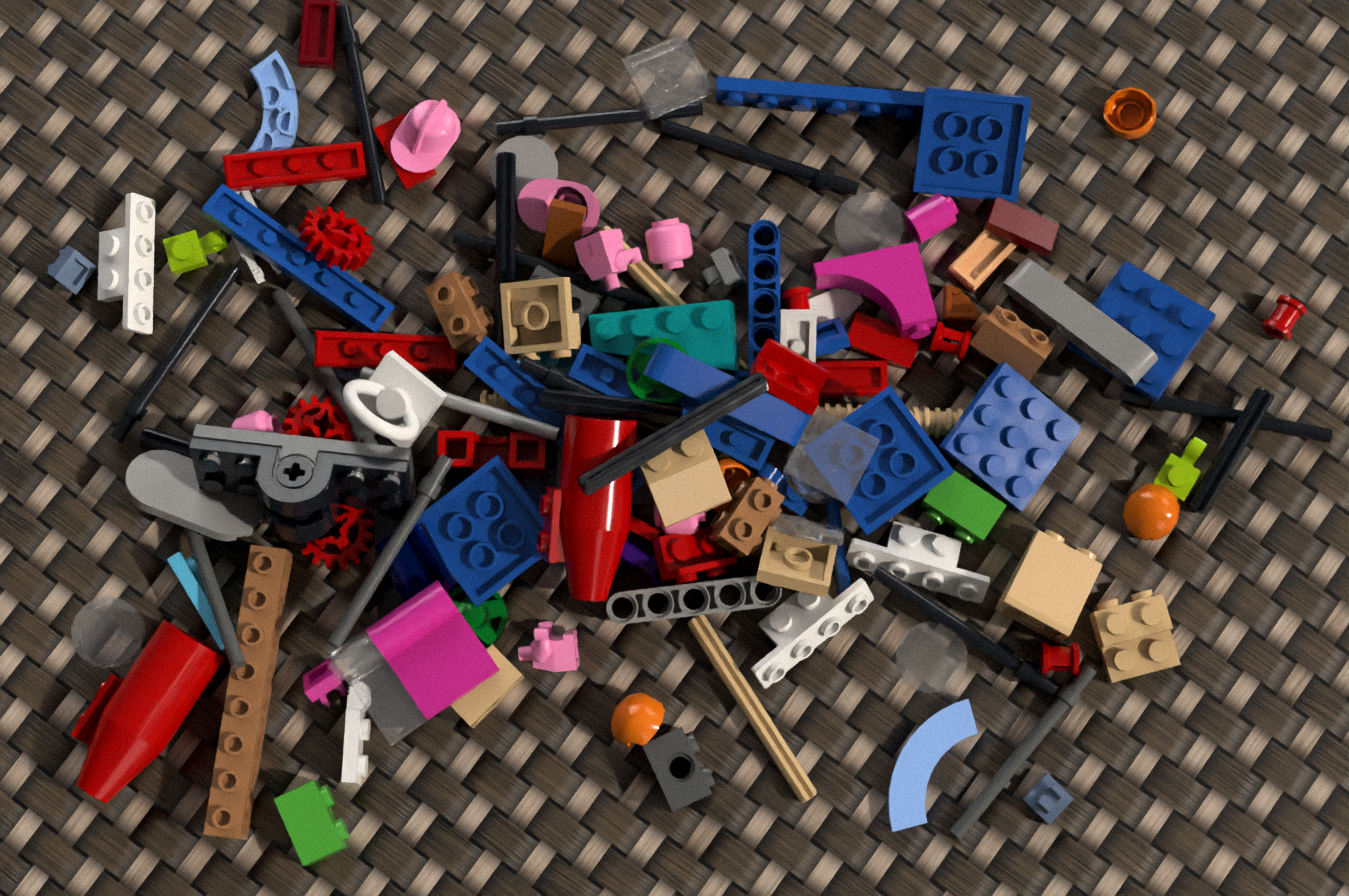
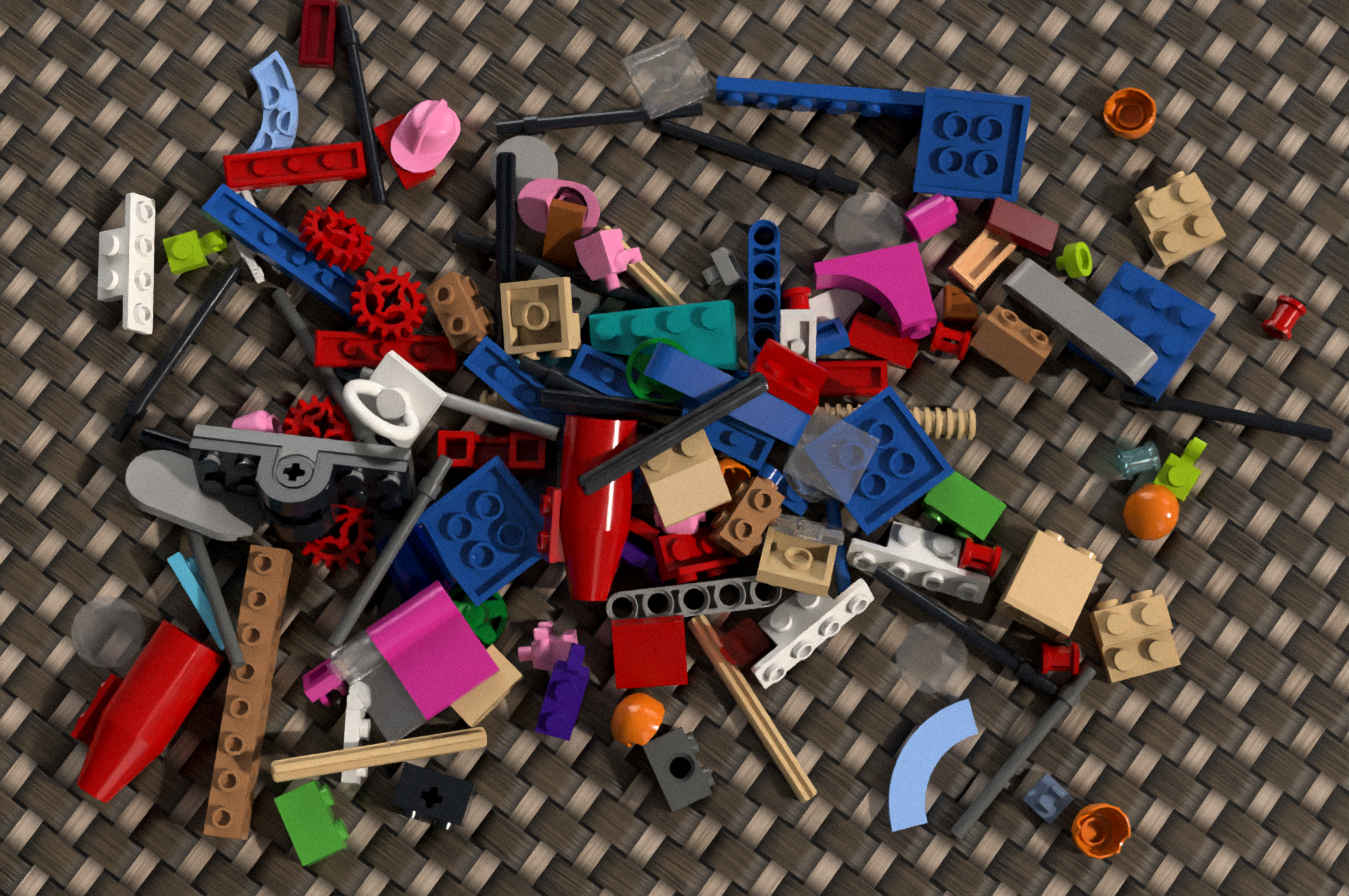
sand blue tile [47,245,97,295] -> none
bright pink head [645,218,693,270] -> none
plate [939,362,1082,512] -> none
black axle [1188,387,1275,514] -> none
none -> tan axle [271,727,487,783]
none -> red gear [349,266,427,343]
none -> black brick [391,762,478,831]
none -> dark purple hinge [535,643,589,741]
none -> red tile [611,615,688,689]
none -> clear red bracket [719,617,771,668]
none -> red bush [958,537,1002,578]
none -> lime tile [1056,242,1092,279]
none -> orange hair [1071,803,1131,860]
none -> clear light blue bush [1116,441,1161,480]
none -> tan plate [1129,171,1226,270]

